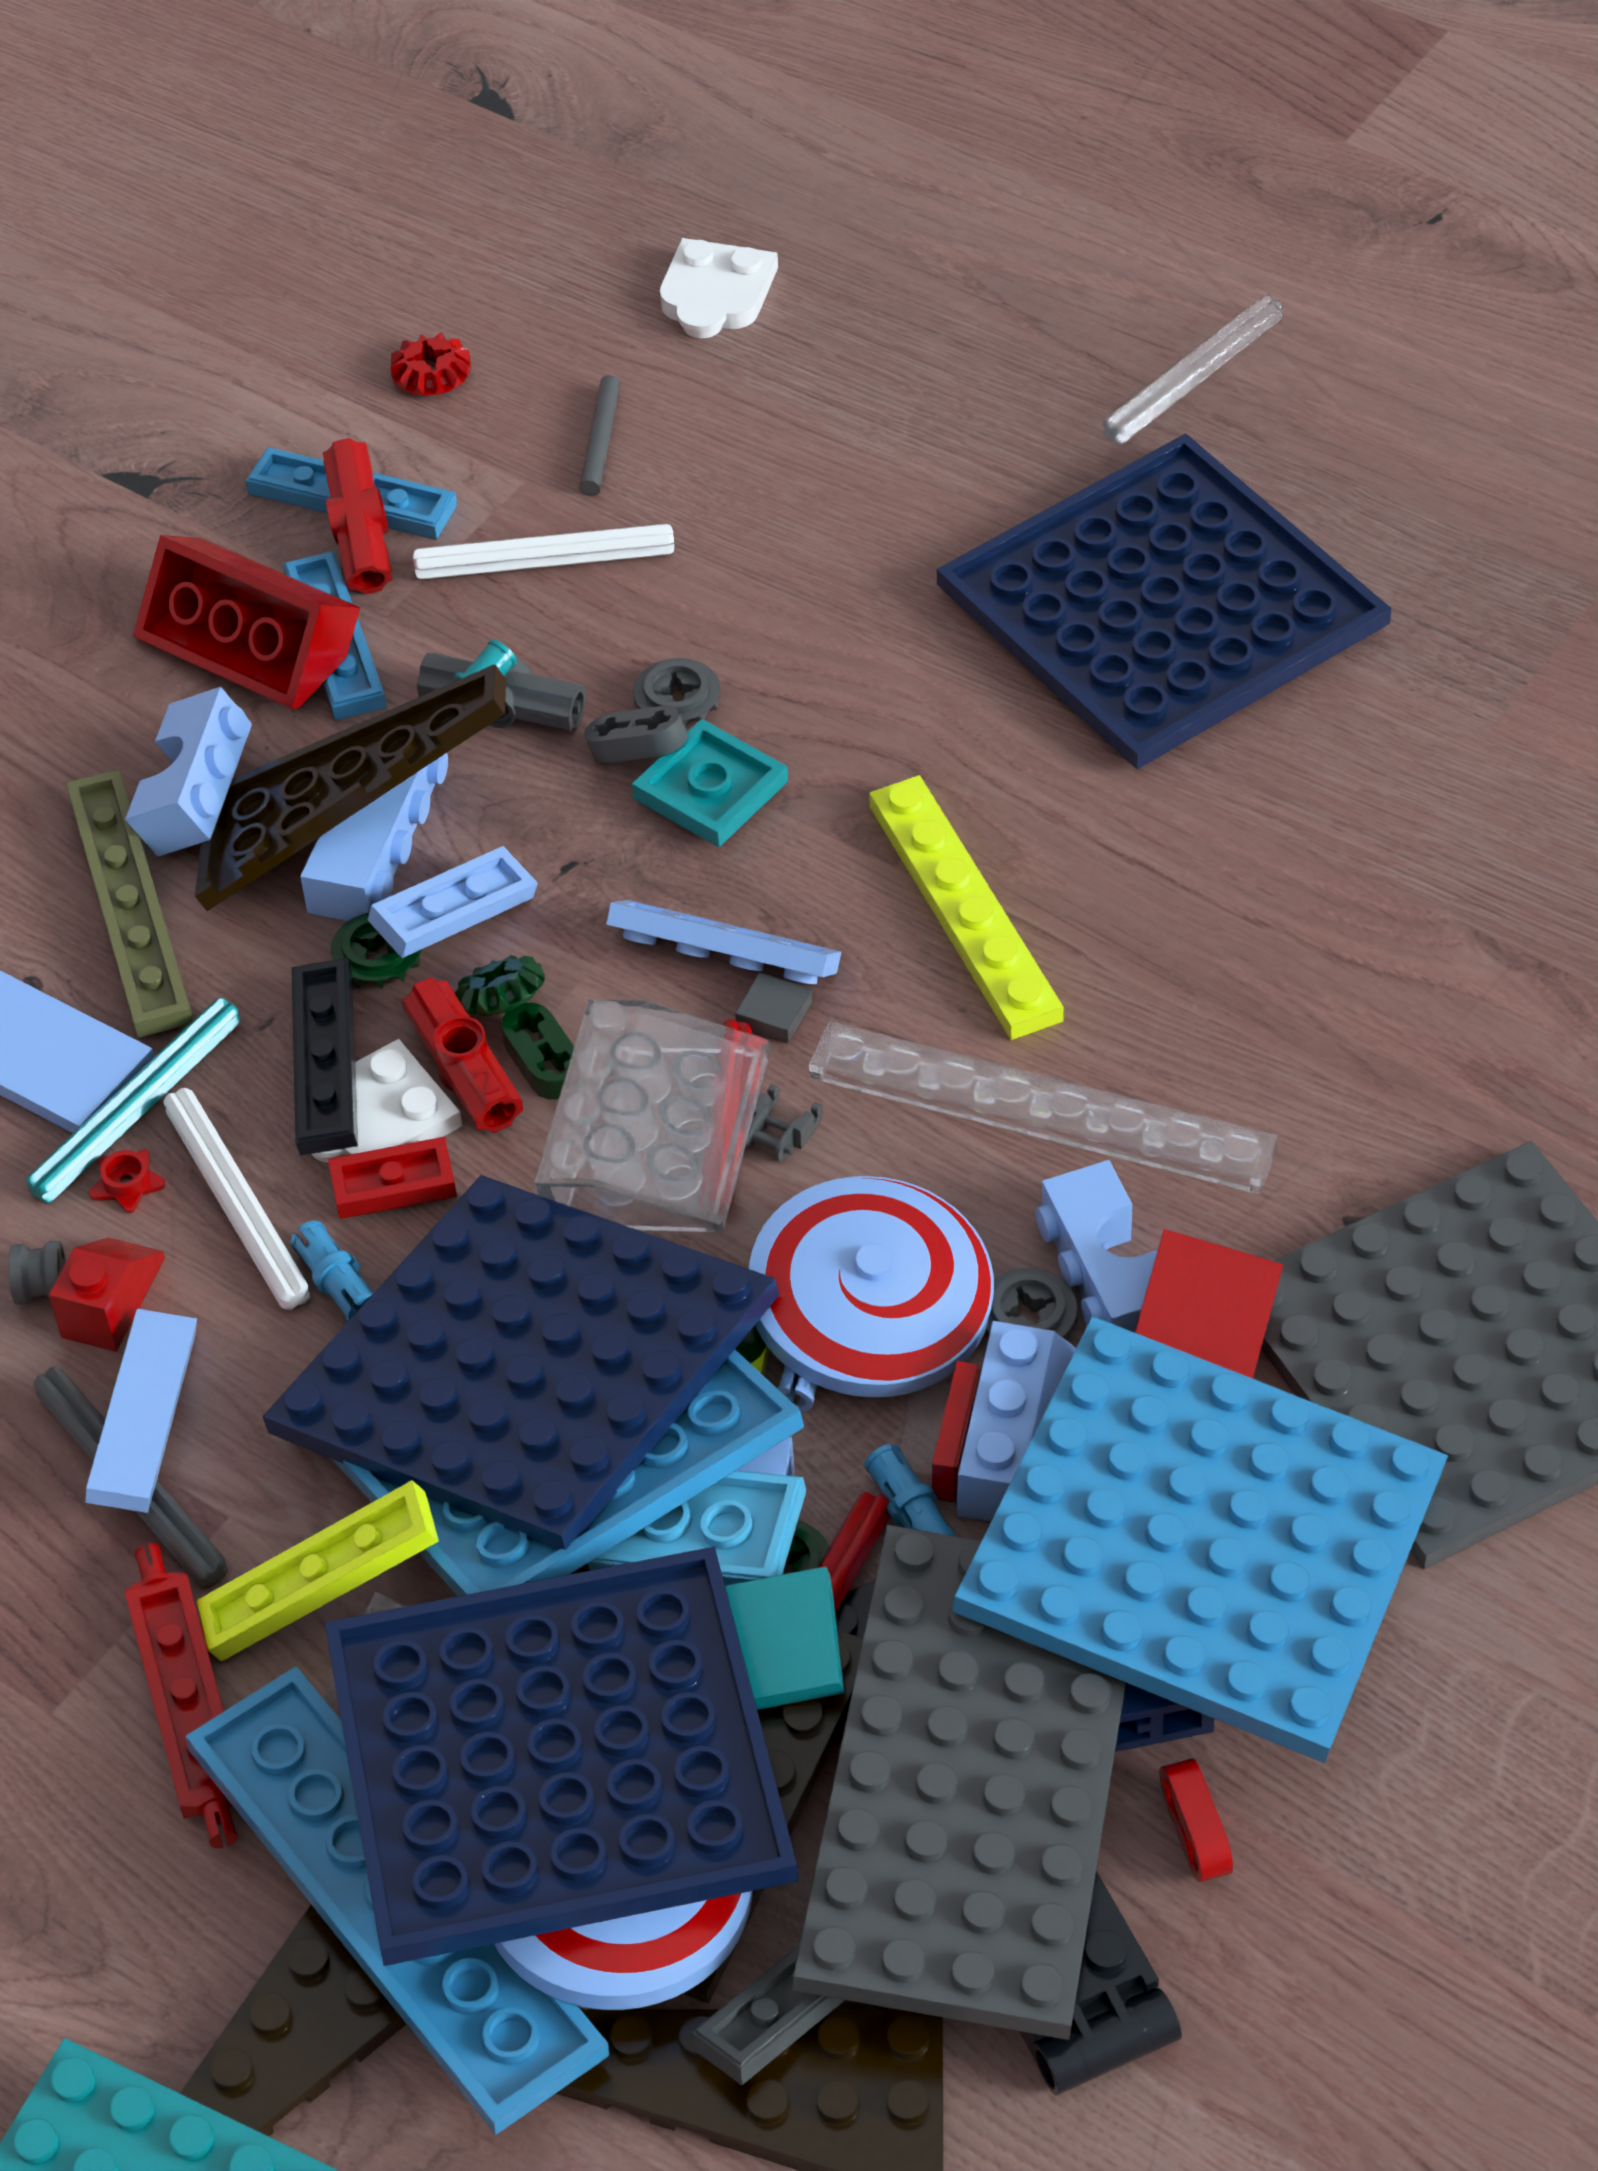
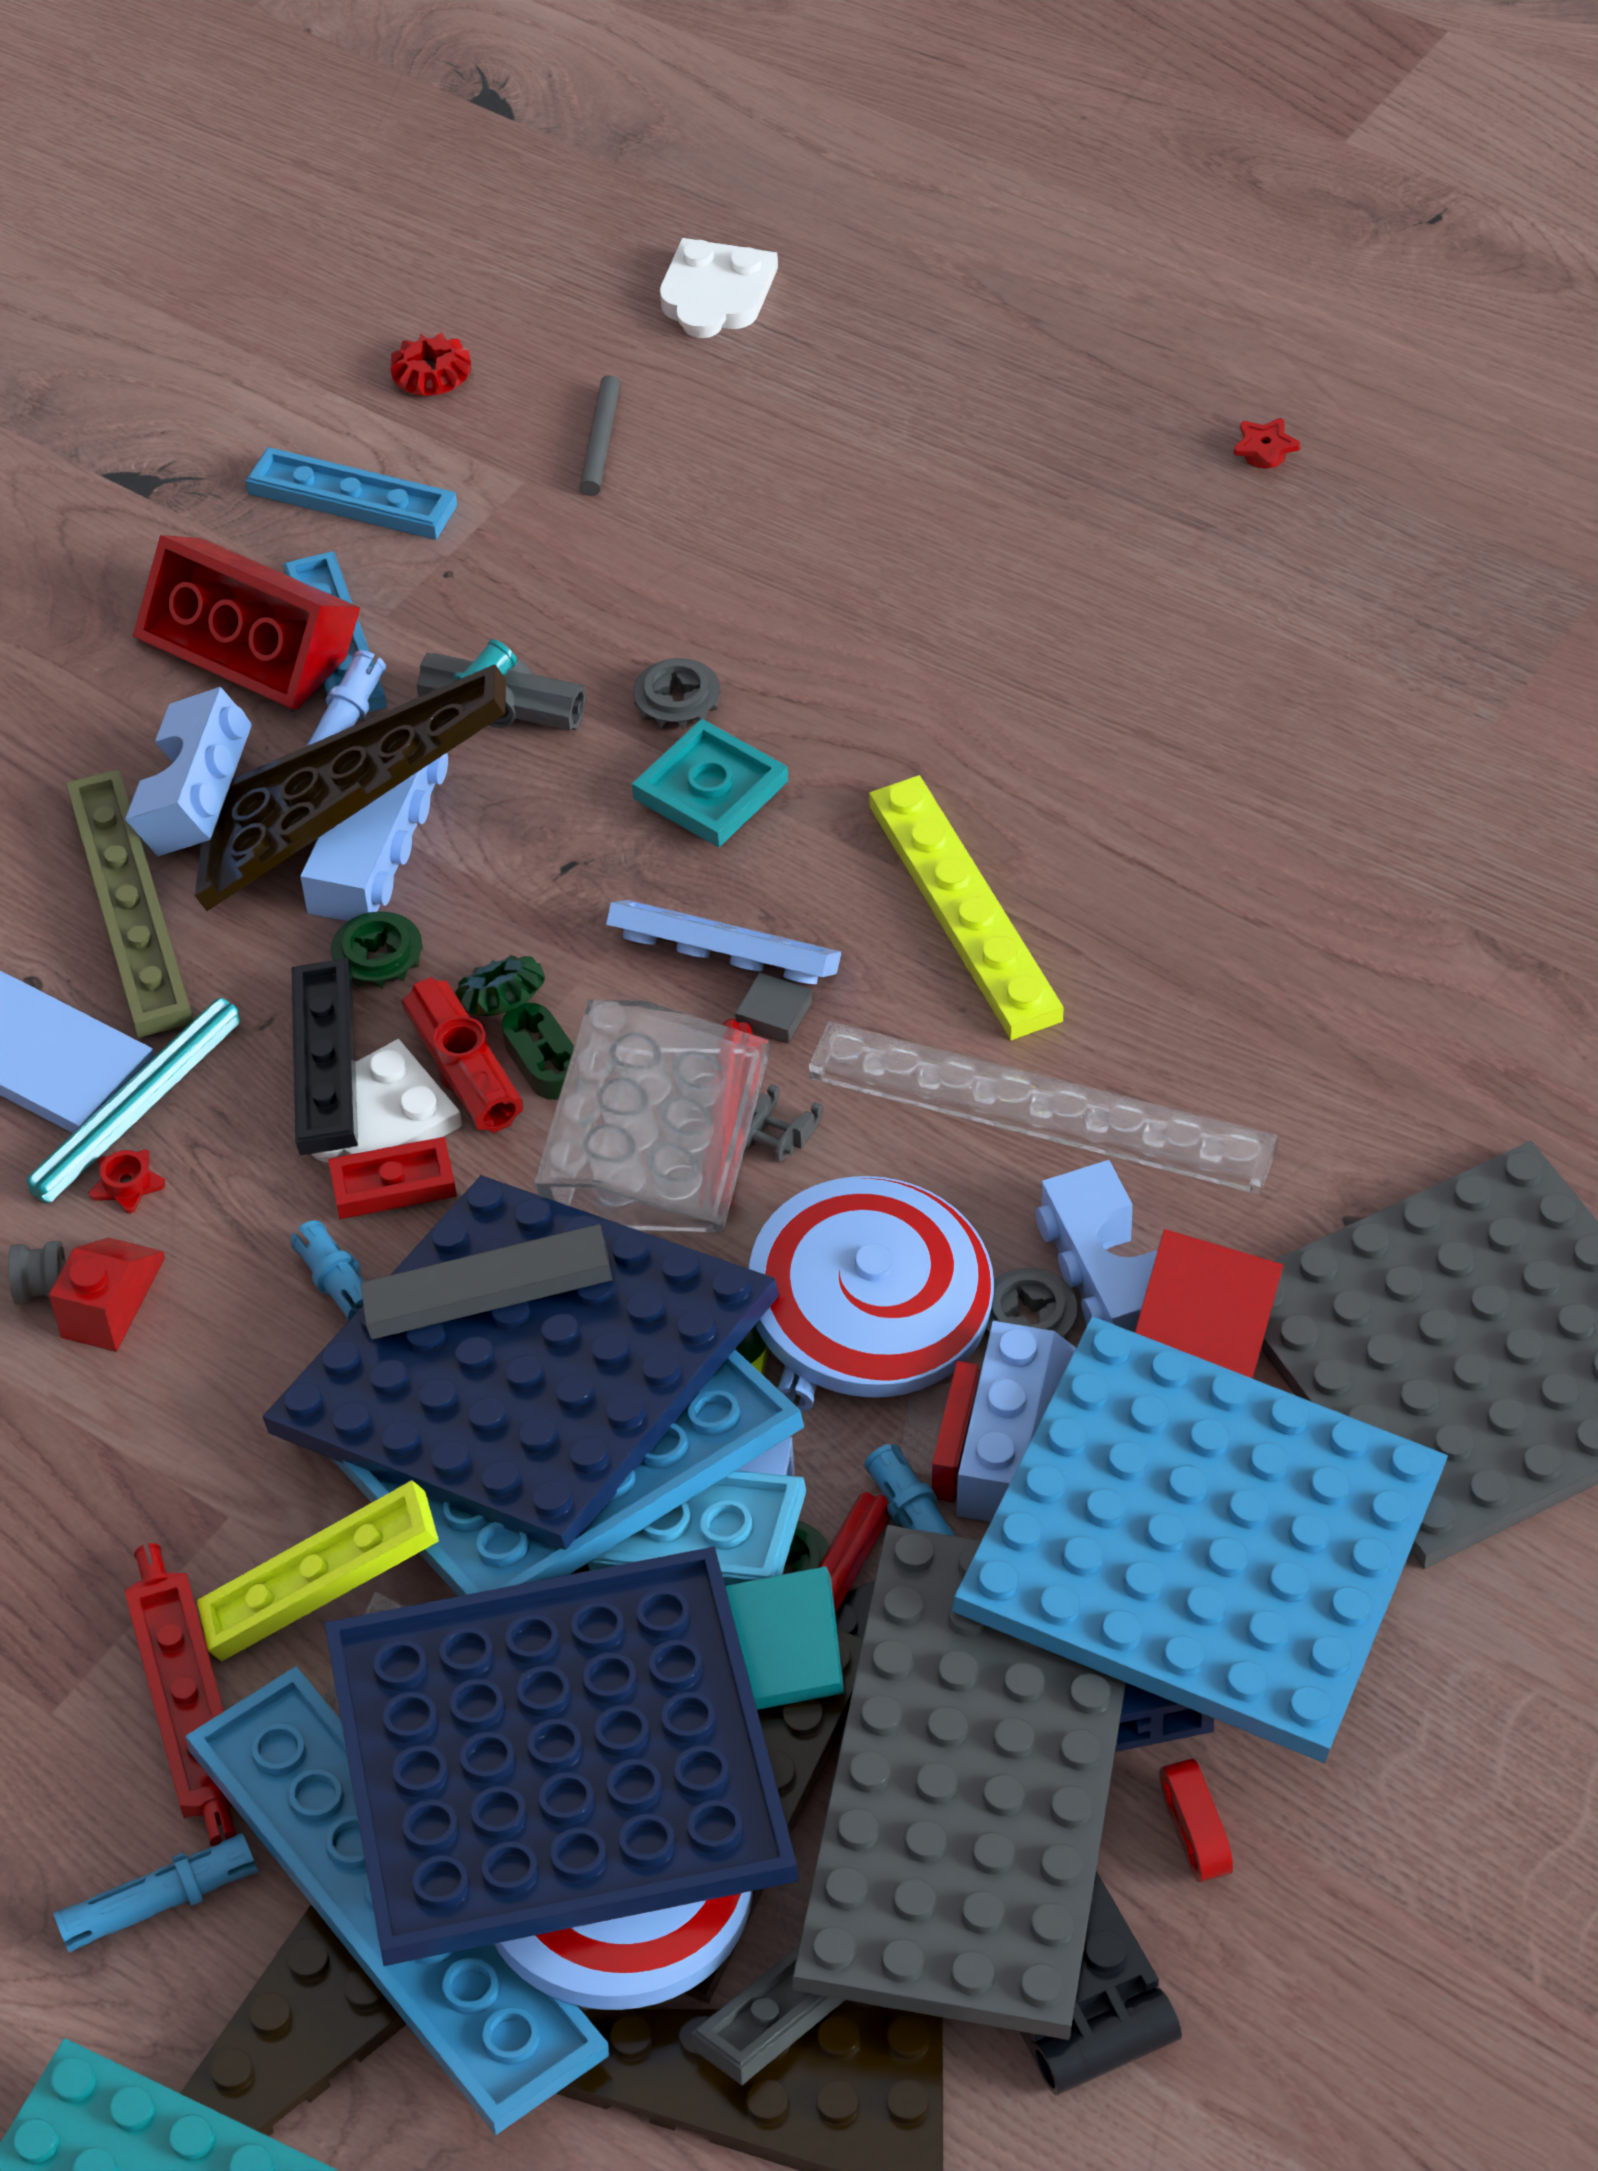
dark grey axle [34,1367,228,1588] -> none
light blue tile [85,1309,197,1513] -> none
white axle [164,1088,310,1310] -> none
red piece [323,438,392,594] -> none
light blue plate [367,846,538,958] -> none
white axle [413,523,675,580] -> none
dark grey beam [584,706,688,763] -> none
dark blue plate [936,433,1391,769] -> none
clear axle [1103,294,1283,445] -> none
none -> dark azure pin [53,1833,258,1953]
none -> light blue pin [307,650,386,746]
none -> dark grey tile [360,1224,613,1340]
none -> red plate [1233,418,1301,469]

